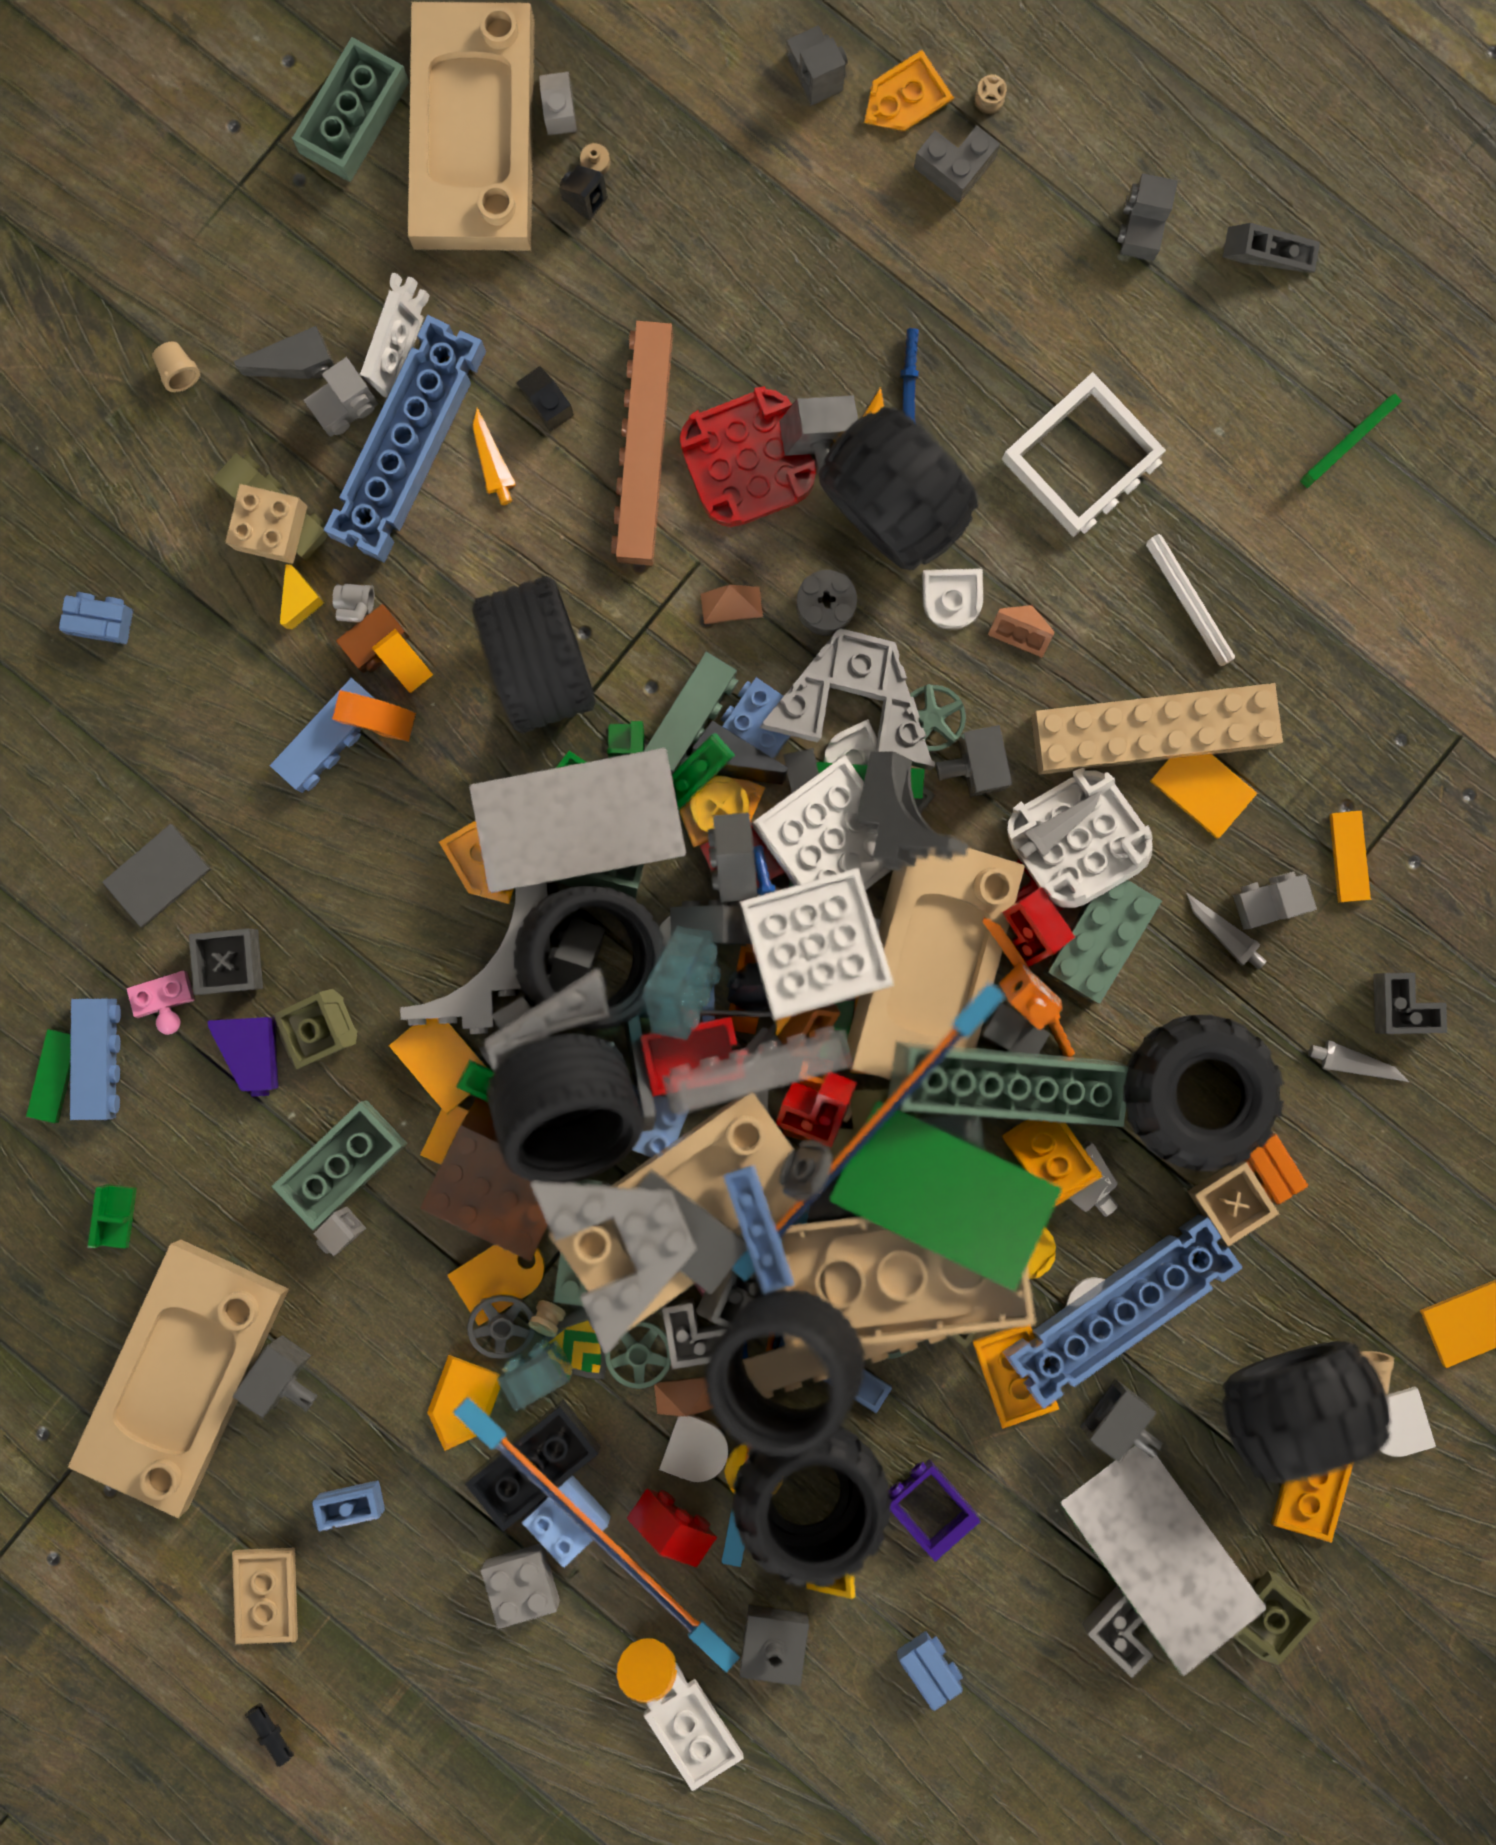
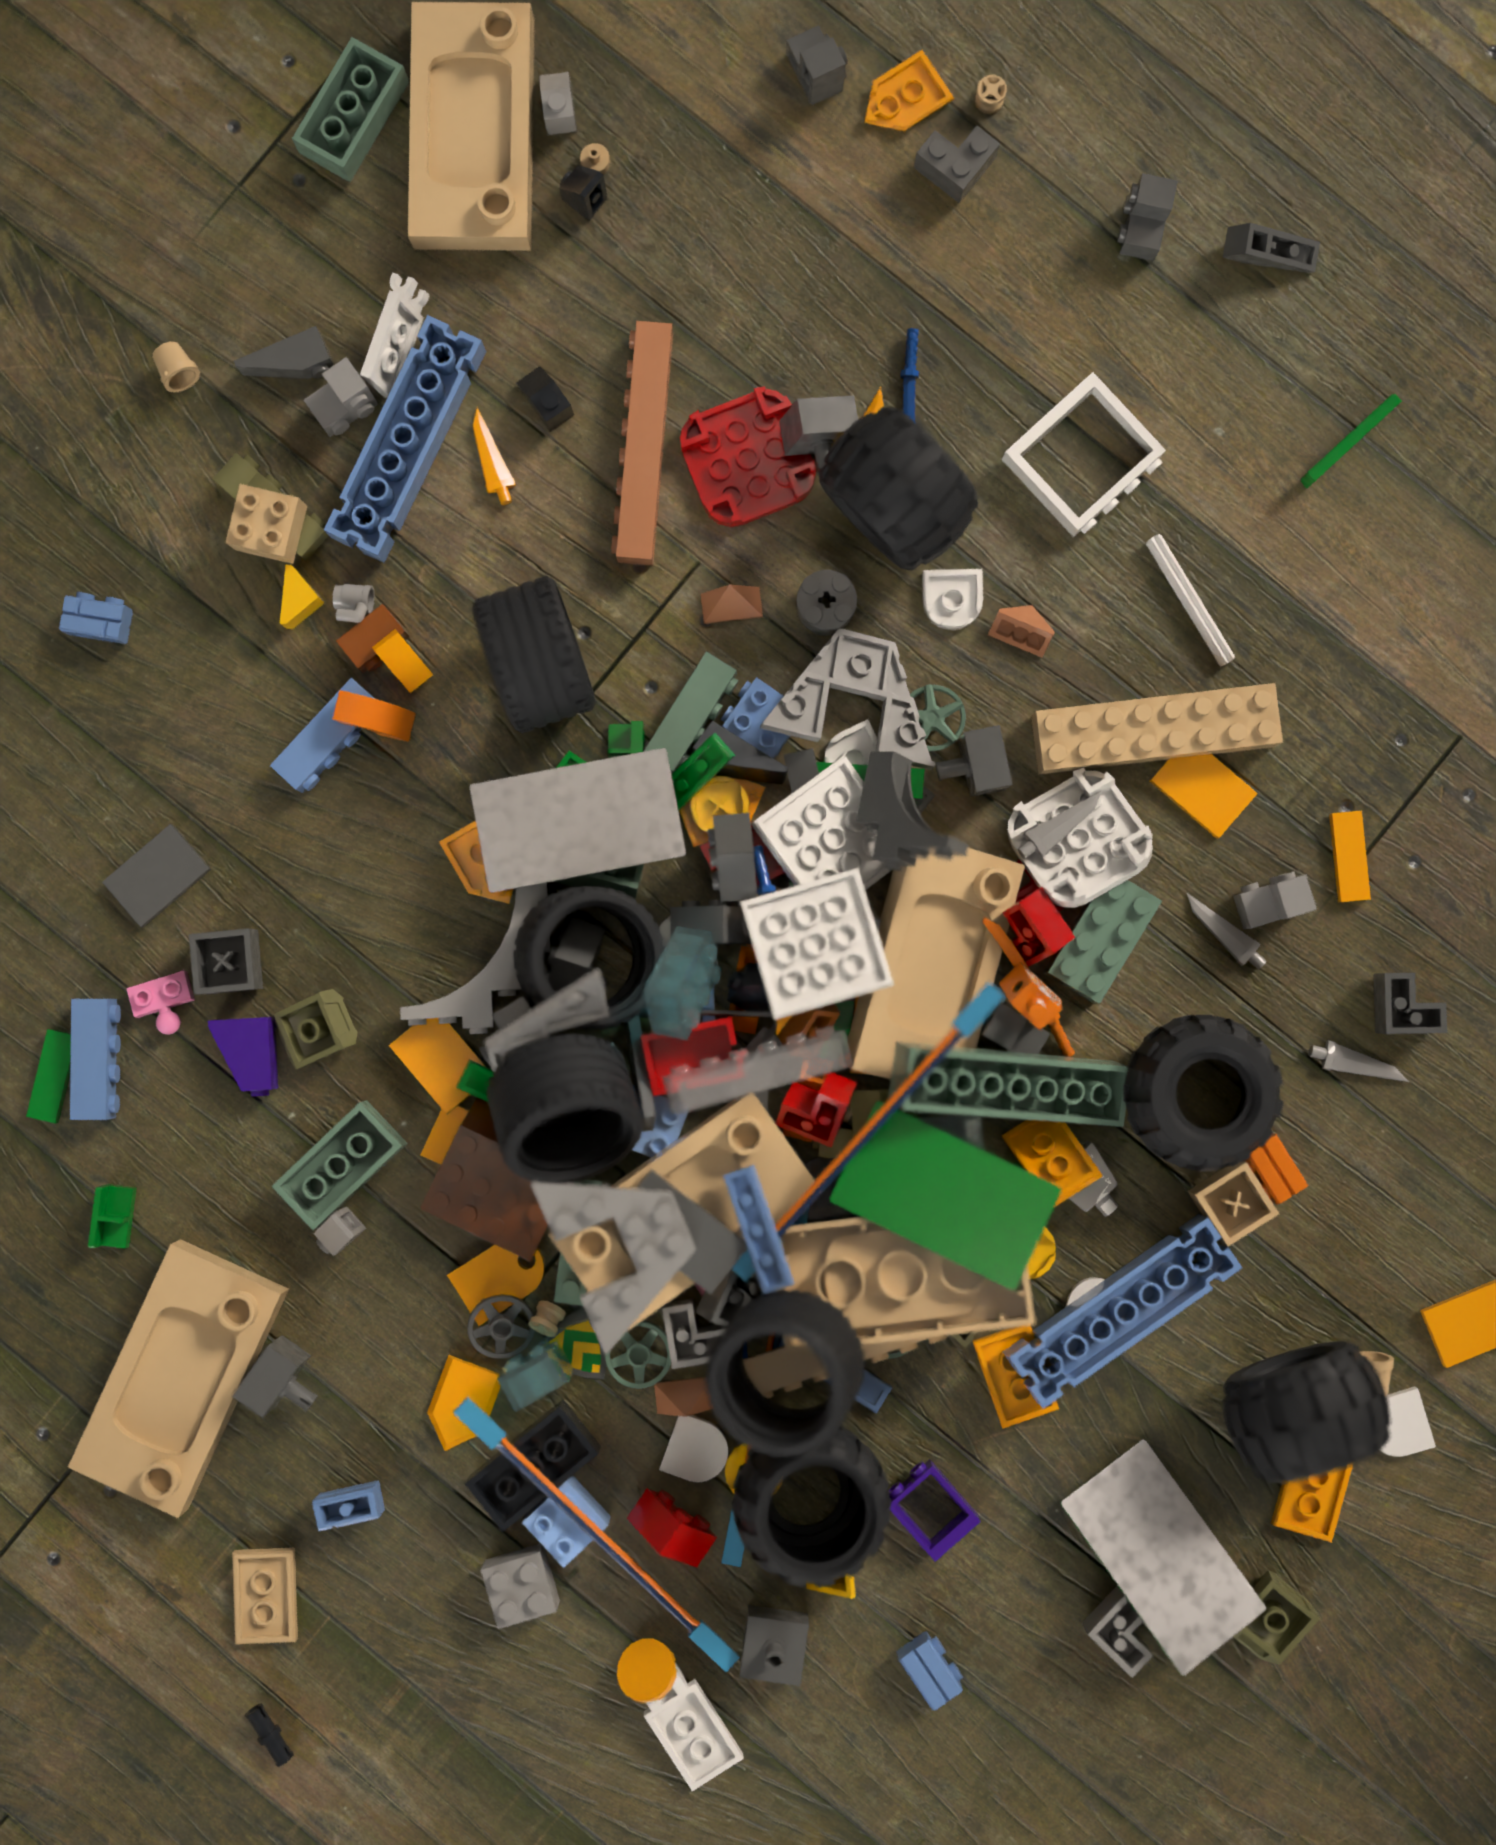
dark grey tile [780,1140,832,1202] -> none
dark grey brick [1080,1379,1163,1463] -> none

